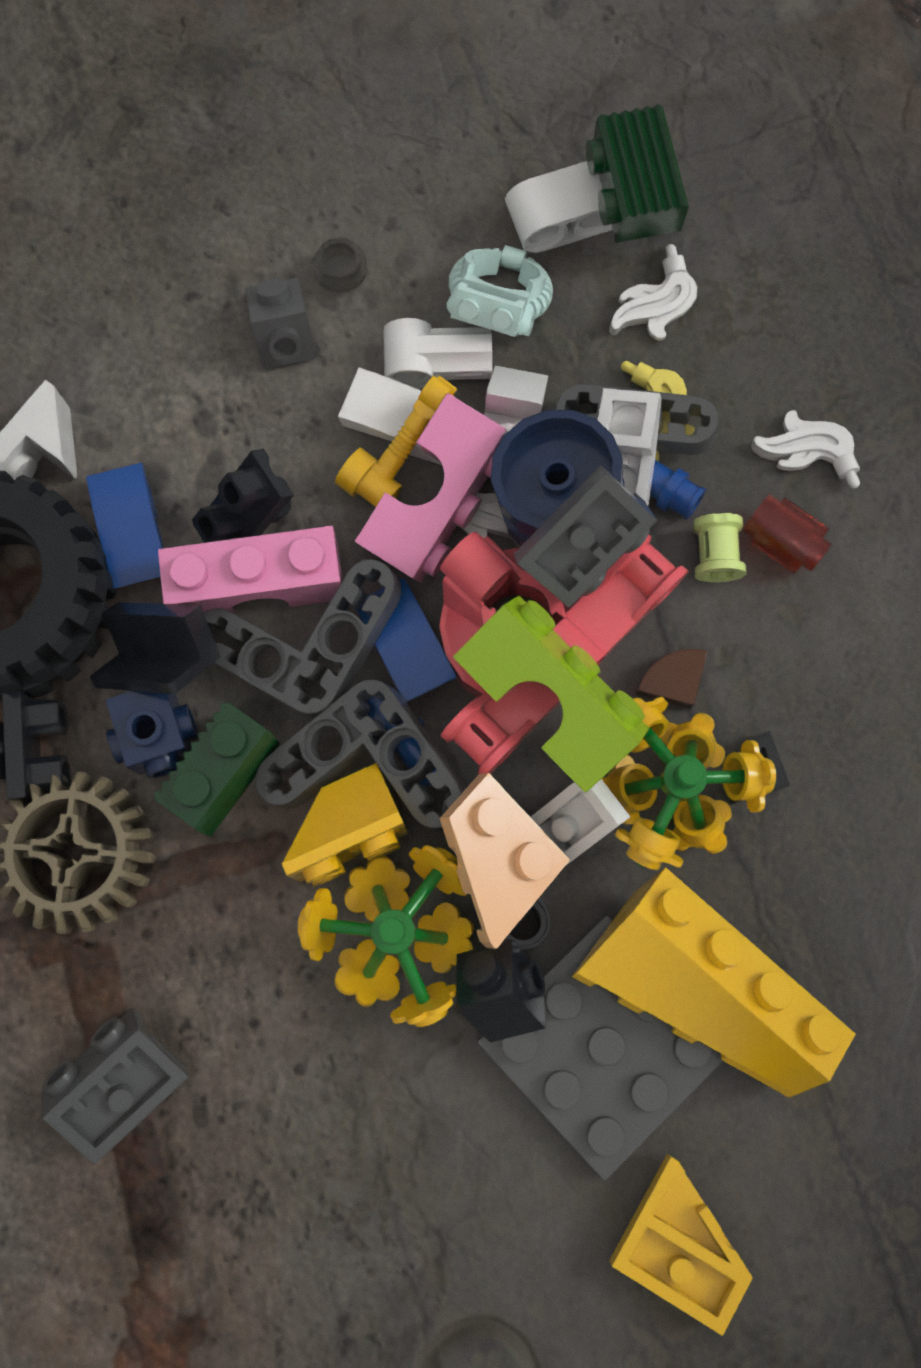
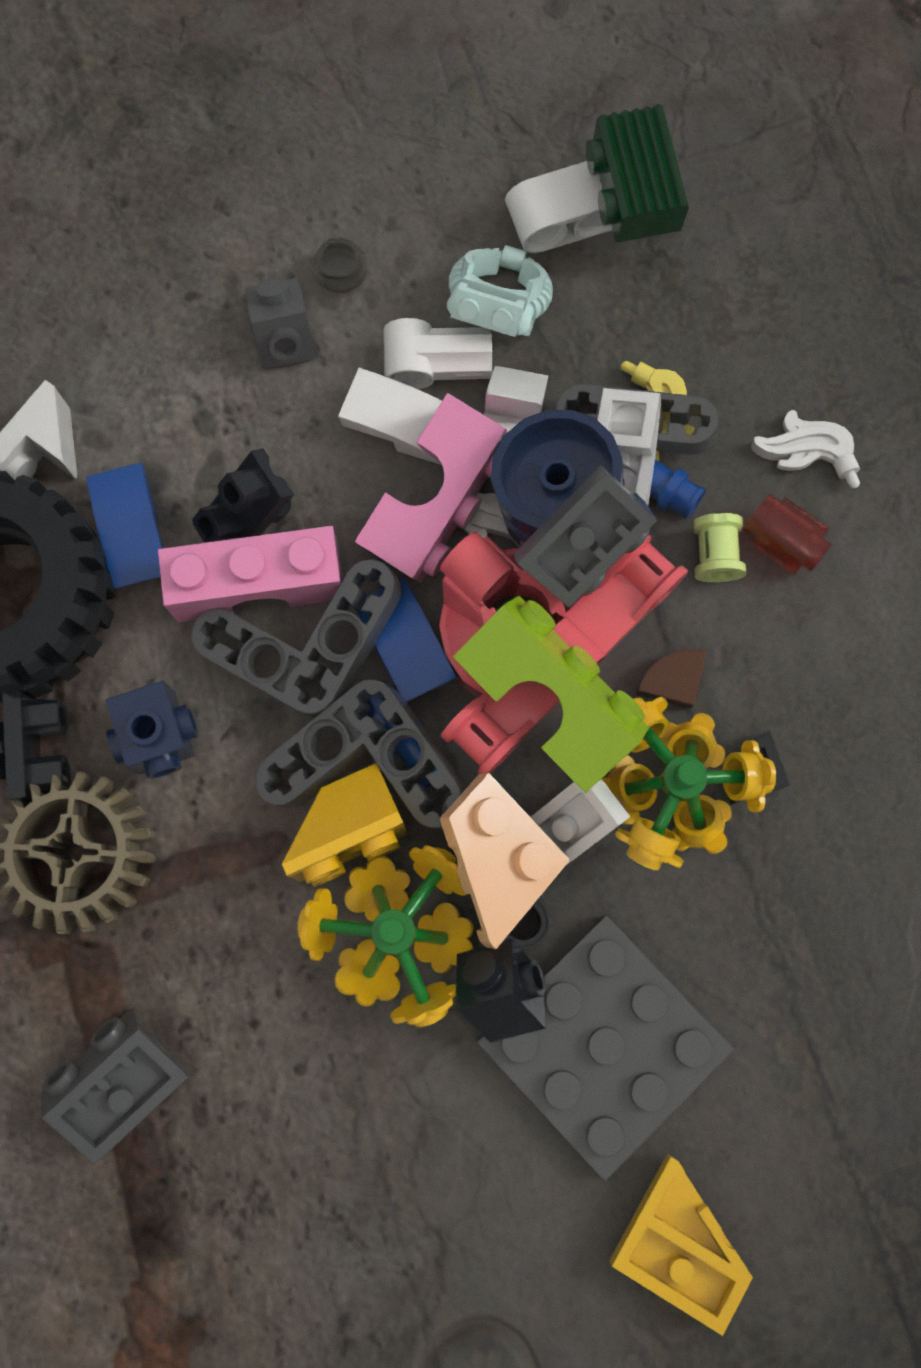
black panel [90,602,221,694] -> none
dark green brick [154,702,280,837] -> none
yellow brick [335,375,457,507] -> none
yellow wedge [571,867,856,1098] -> none
white piece [609,244,698,341] -> none

